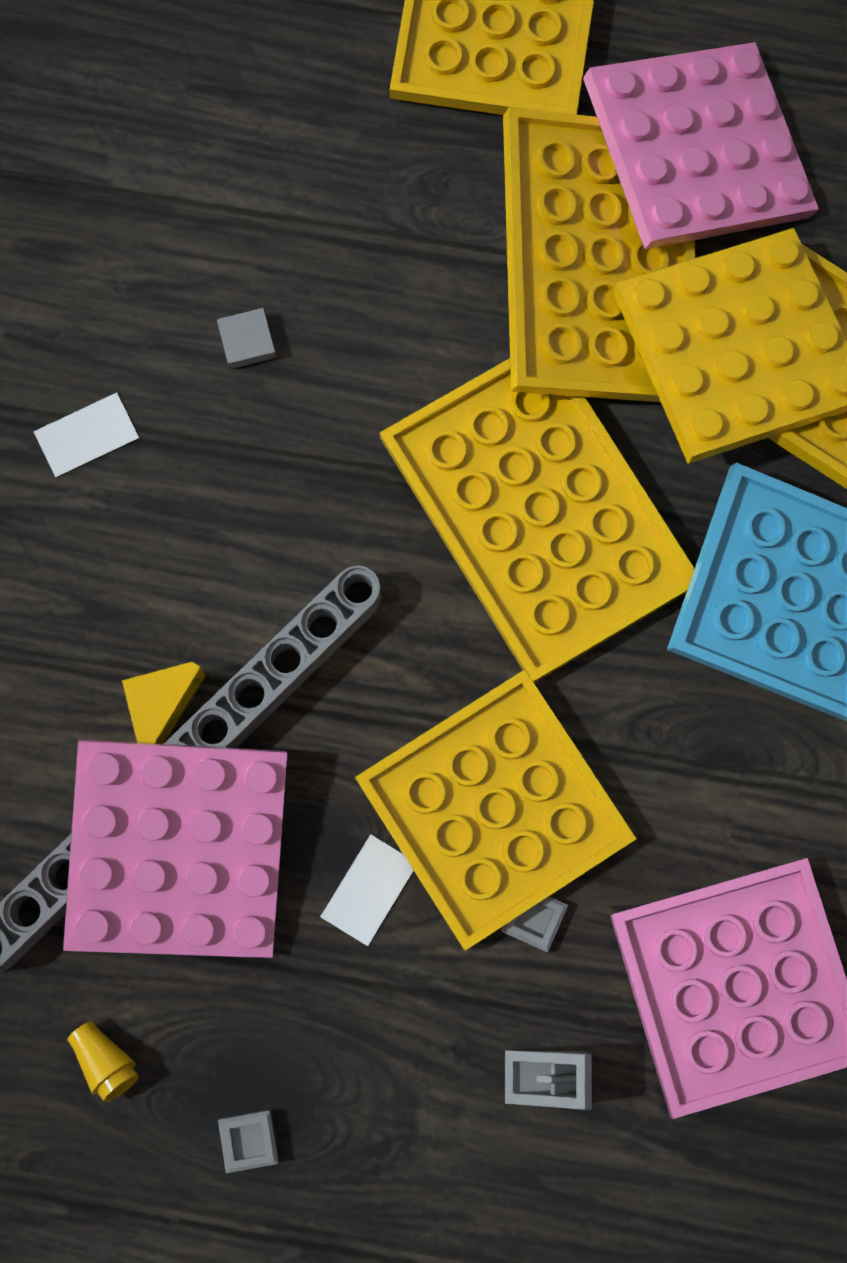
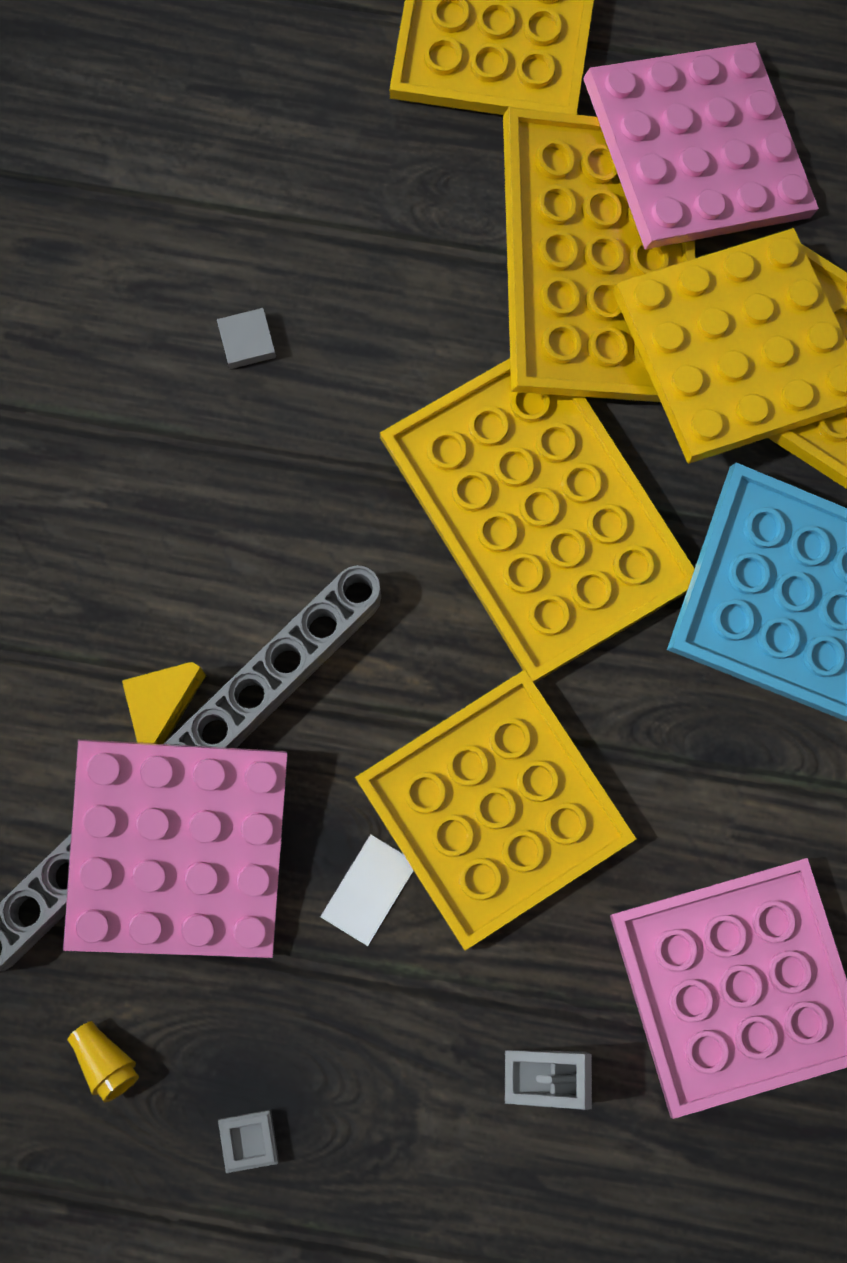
white sticker [34,393,139,477] -> none
light grey tile [501,896,568,953] -> none

